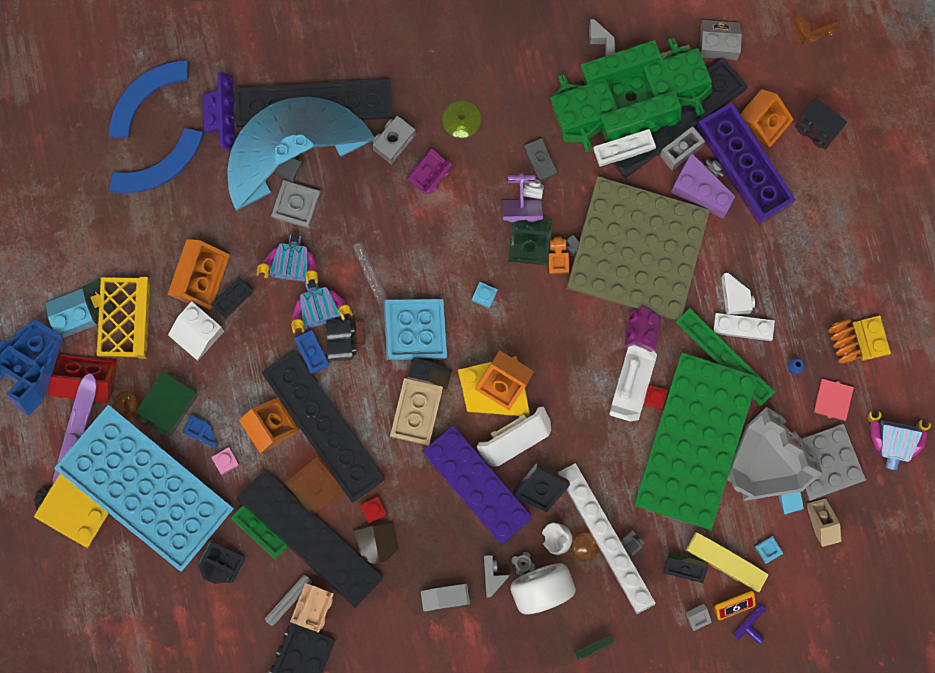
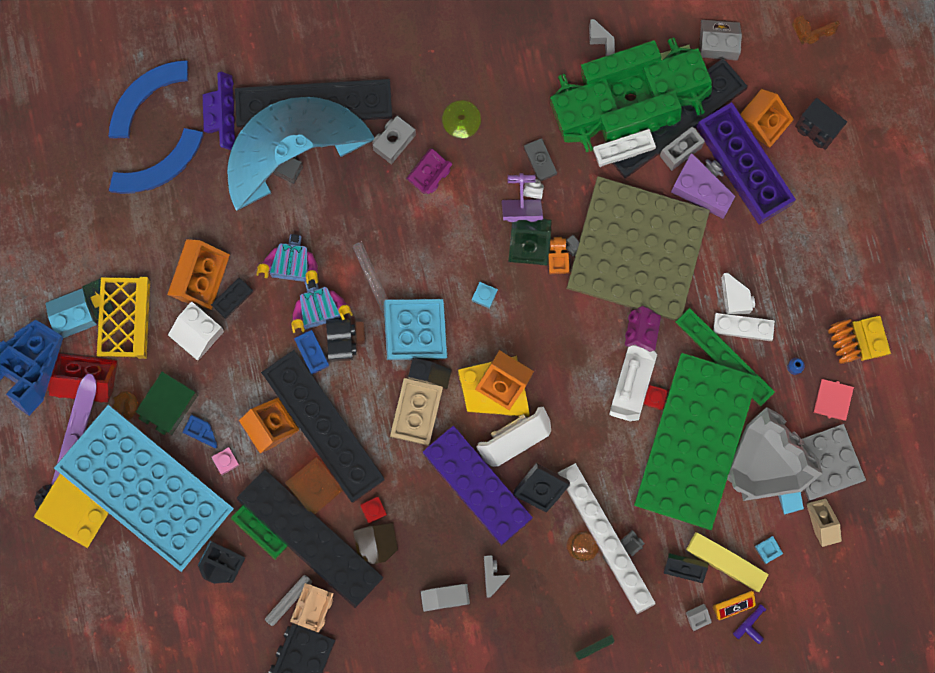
light grey tile [271,180,321,229] -> none
light grey plate [511,552,535,576] -> none
white wheel [511,563,576,614] -> none
white hair [542,522,572,555] -> none
torso [868,411,931,470] -> none

